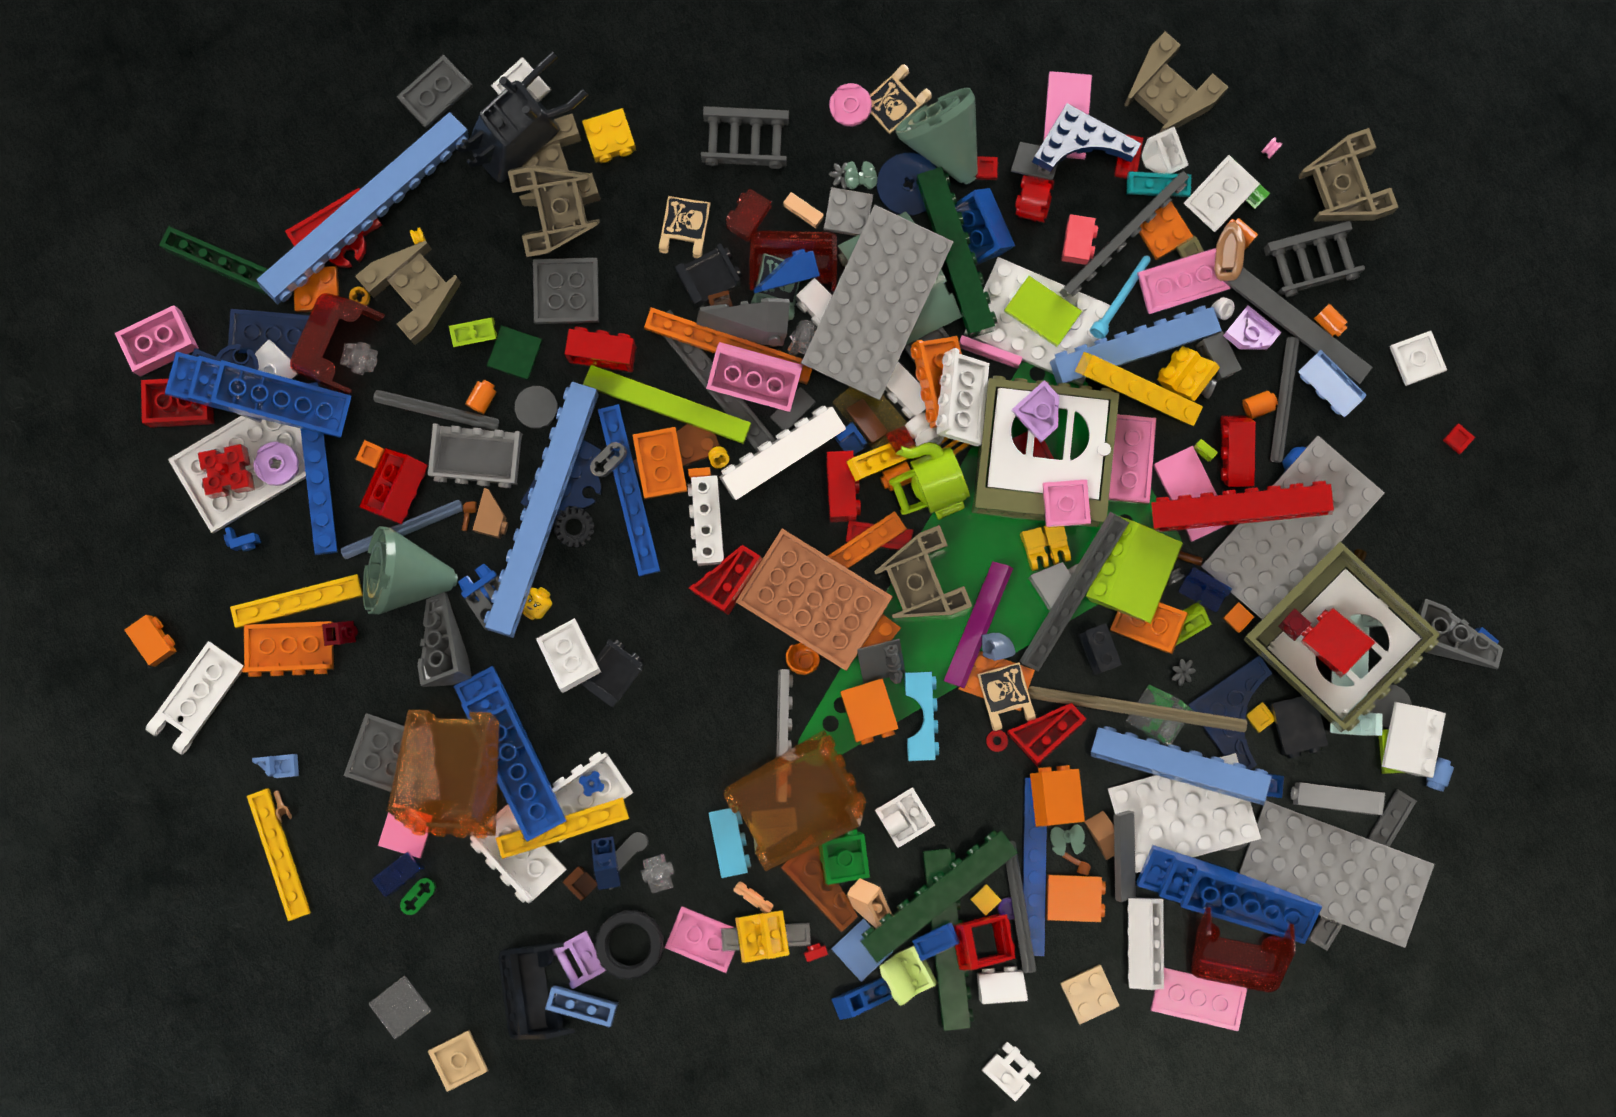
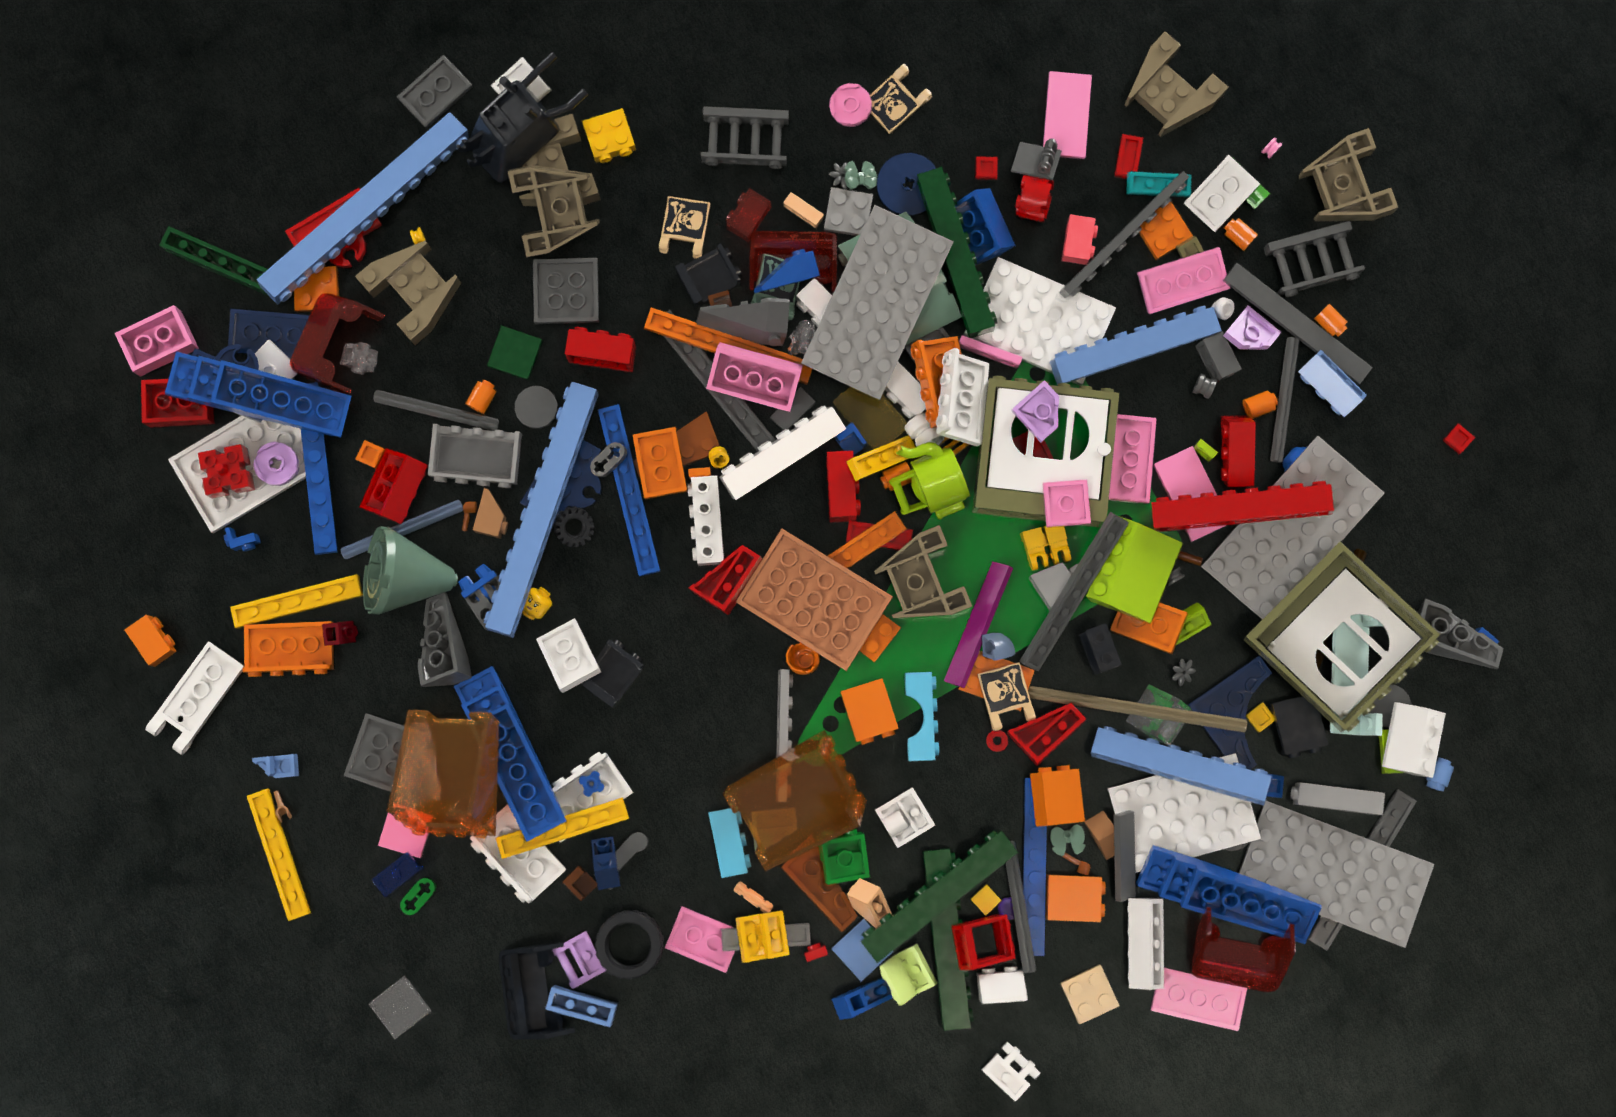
yellow bush [349,287,370,308] -> none
tan plate [428,1030,488,1091] -> none
lime hinge [449,318,497,347] -> none
lime tile [583,365,751,444] -> none
clear brick [641,854,674,894] -> none
reddish brown slope [845,398,889,445] -> none
dark grey hinge [857,639,905,684] -> none
clear red plate [886,425,915,453] -> none
sand green cone [896,88,978,184] -> none
blue tile [912,923,960,961] -> none
lime tile [1004,276,1082,347] -> none
plate [1032,103,1141,172] -> none
yellow brick [1075,352,1203,426] -> none
medium azure piece [1089,255,1151,339] -> none
white slope [1141,126,1188,174] -> none
yellow plate [1157,346,1220,401] -> none
clear blue panel [1179,567,1232,612] -> none
medium nougat piece [1214,221,1245,281] -> none
orange tile [1223,602,1254,633] -> none
dark red brick [1278,608,1311,641] -> none
red slope [1301,608,1376,678] -> none
white plate [1390,331,1447,386] -> none

